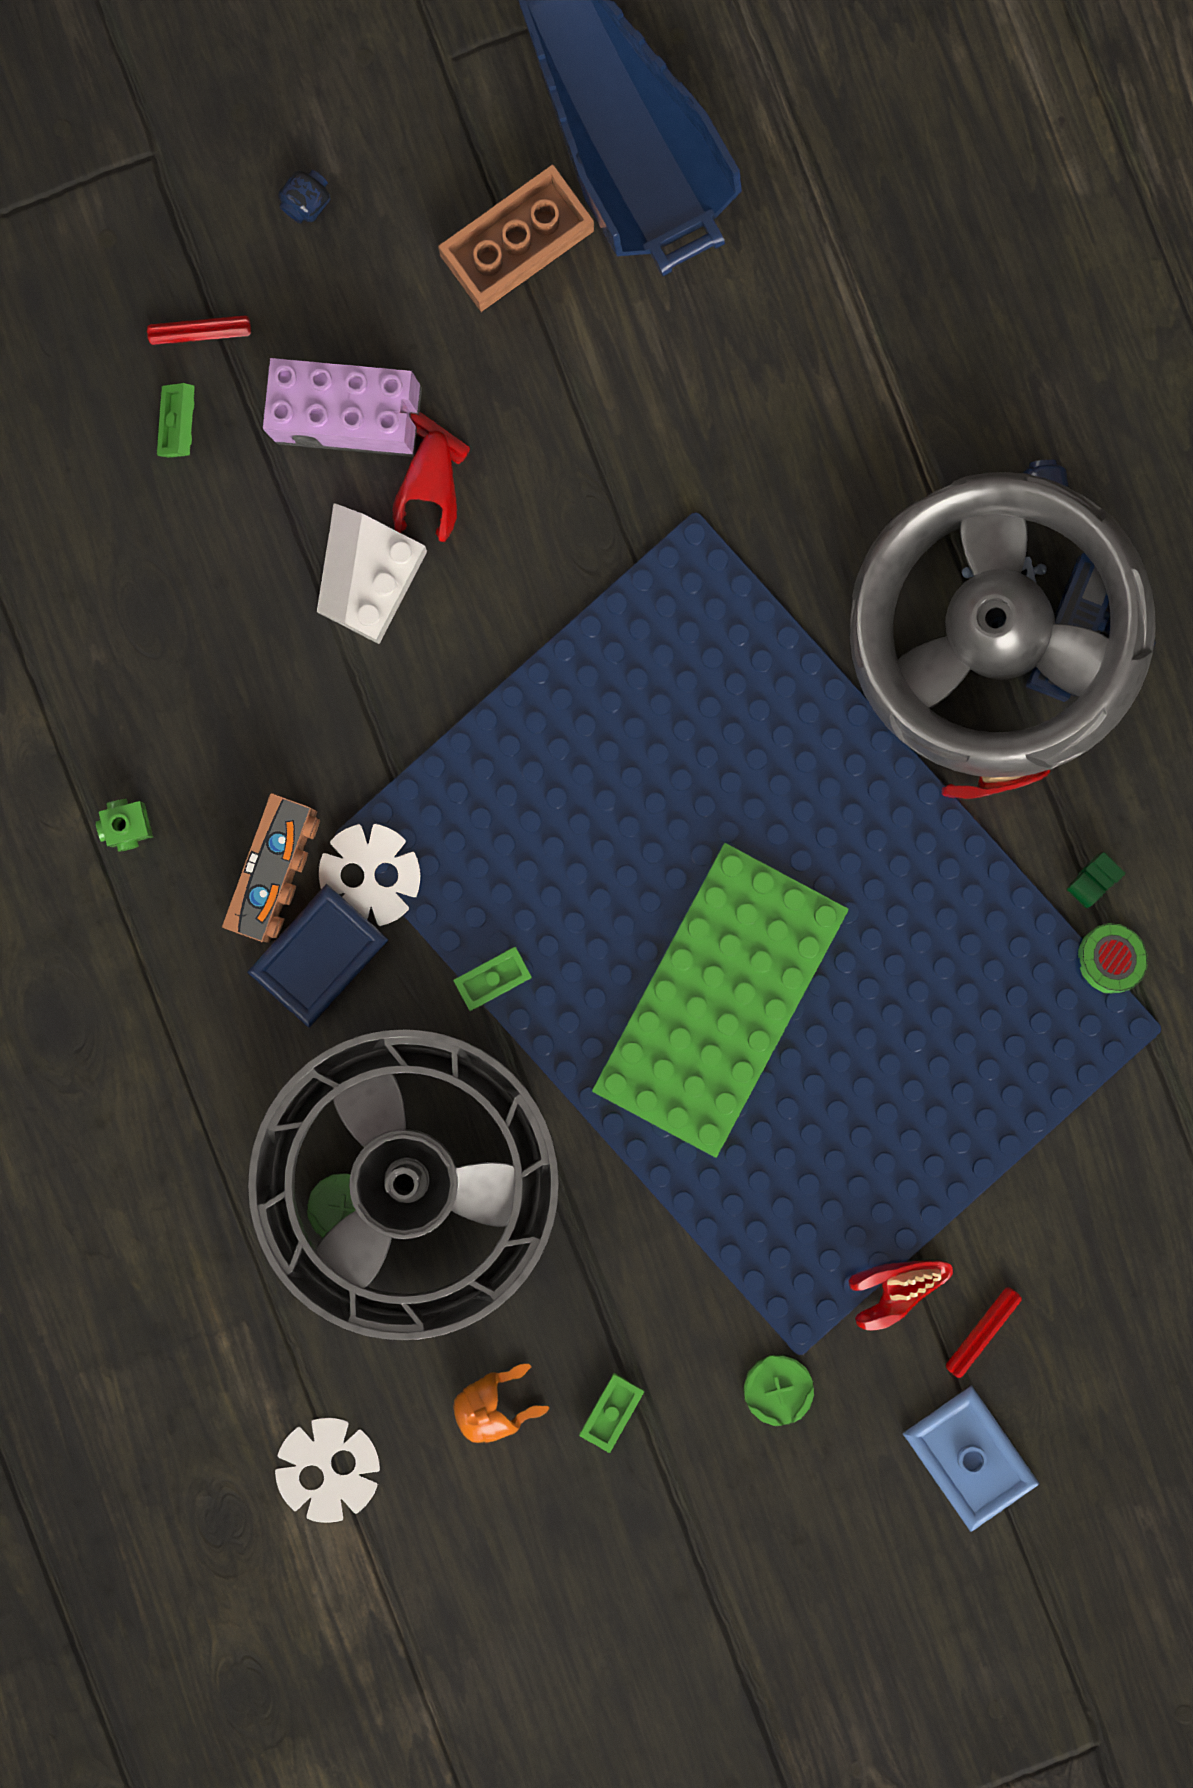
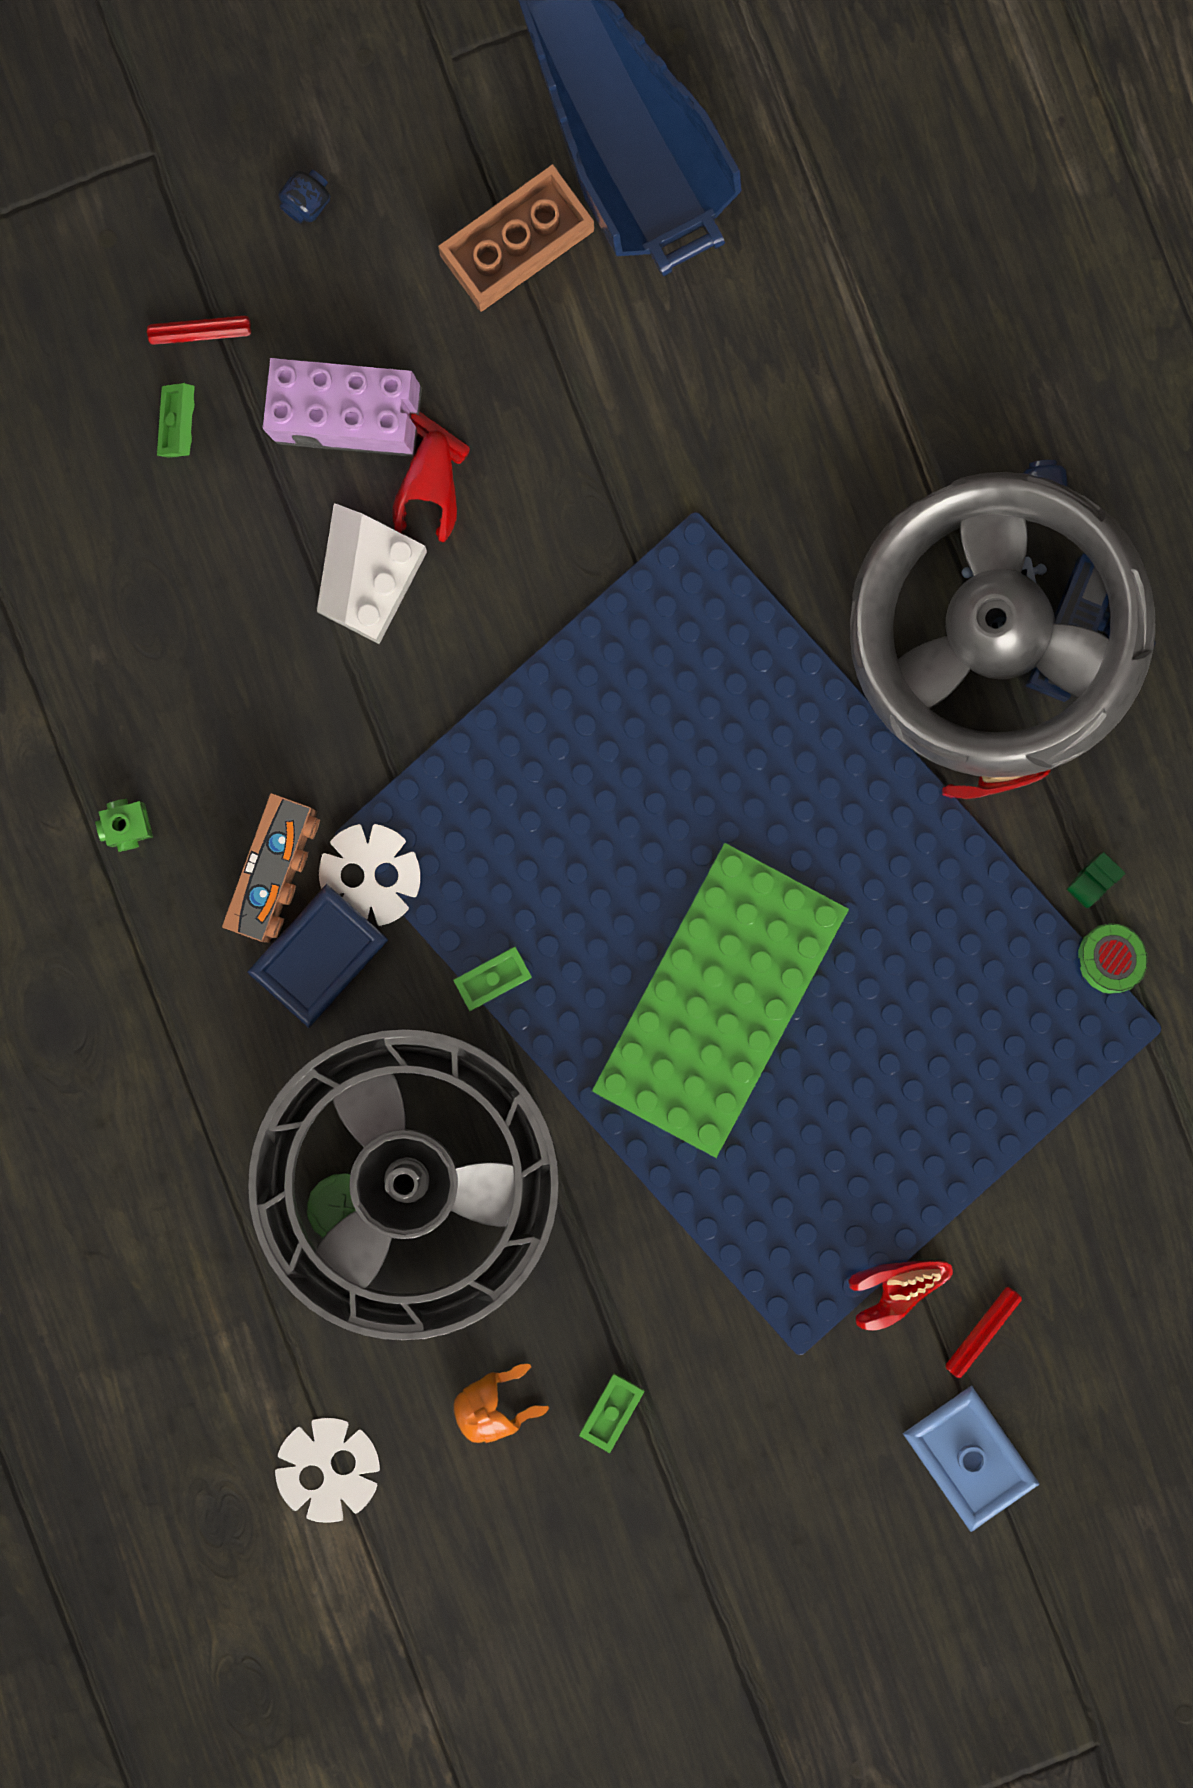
bright green tile [744,1354,814,1426] -> none

